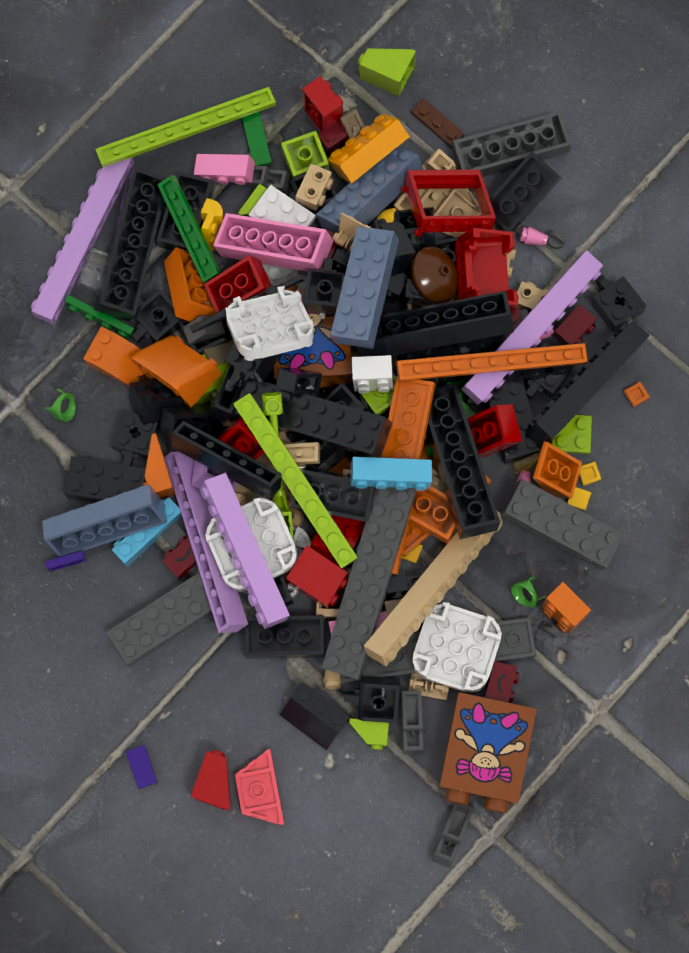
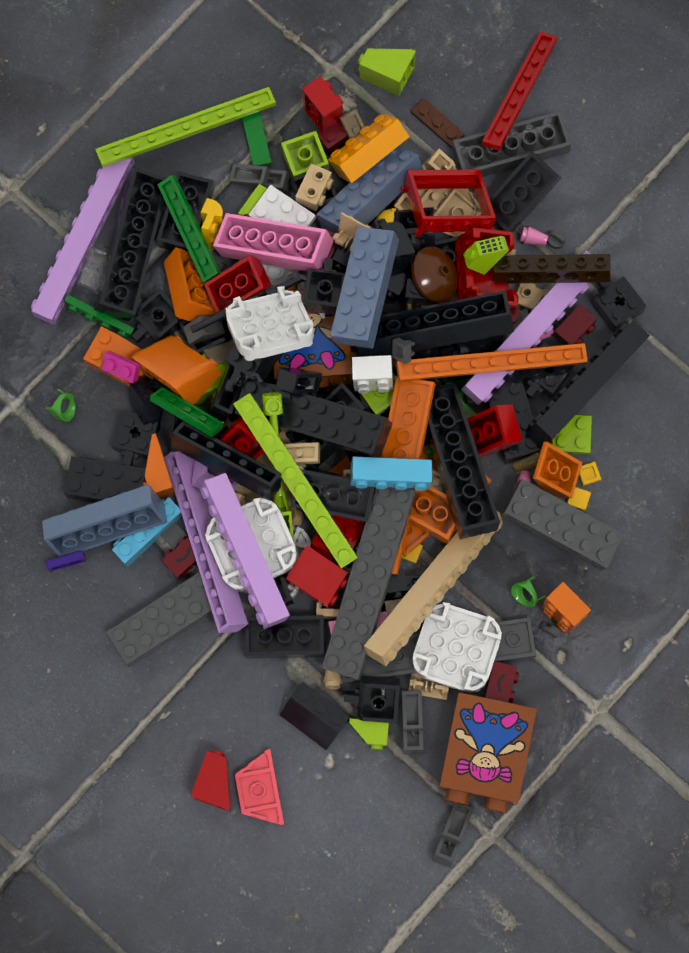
dark purple tile [126,745,158,789] -> none
bright pink brick [194,154,255,185] -> none
orange tile [623,382,650,408] -> none
none -> dark pink plate [102,351,140,383]
none -> green tile [150,387,224,437]
none -> dark grey tile [392,337,415,364]
none -> lime slope [463,236,509,275]
none -> red plate [482,32,557,151]
none -> dark brown brick [494,254,611,284]

